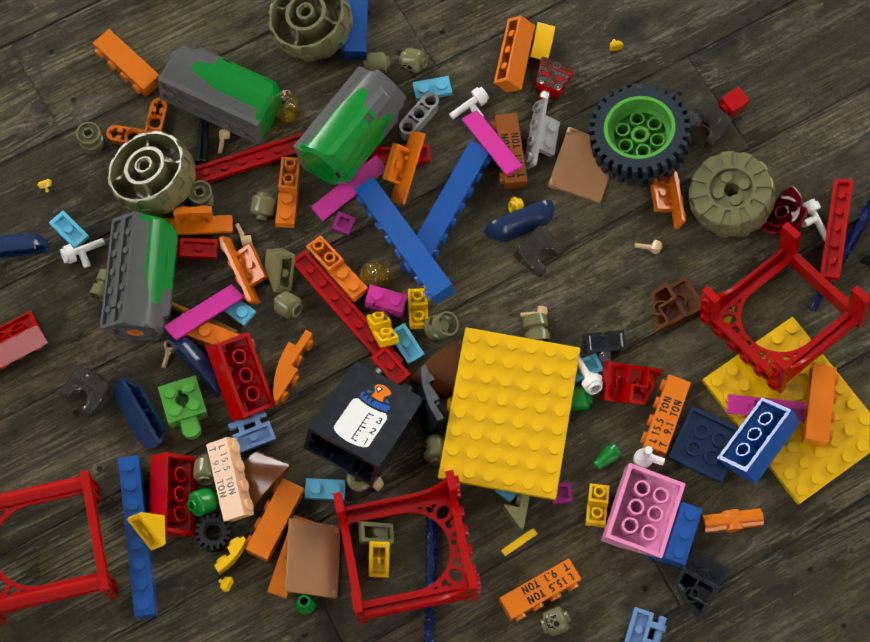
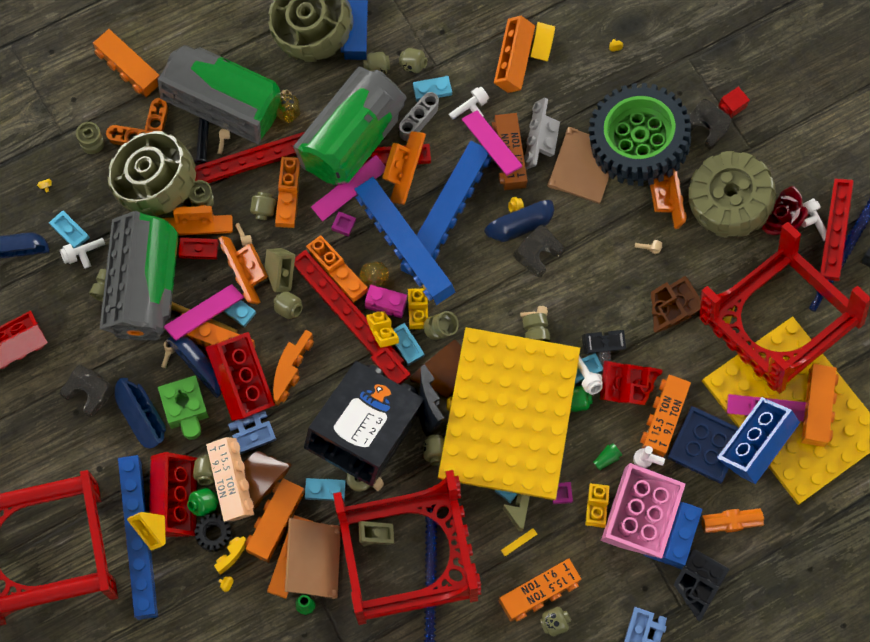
yellow slope [369,541,390,578] -> none
torso [535,56,574,101] -> none

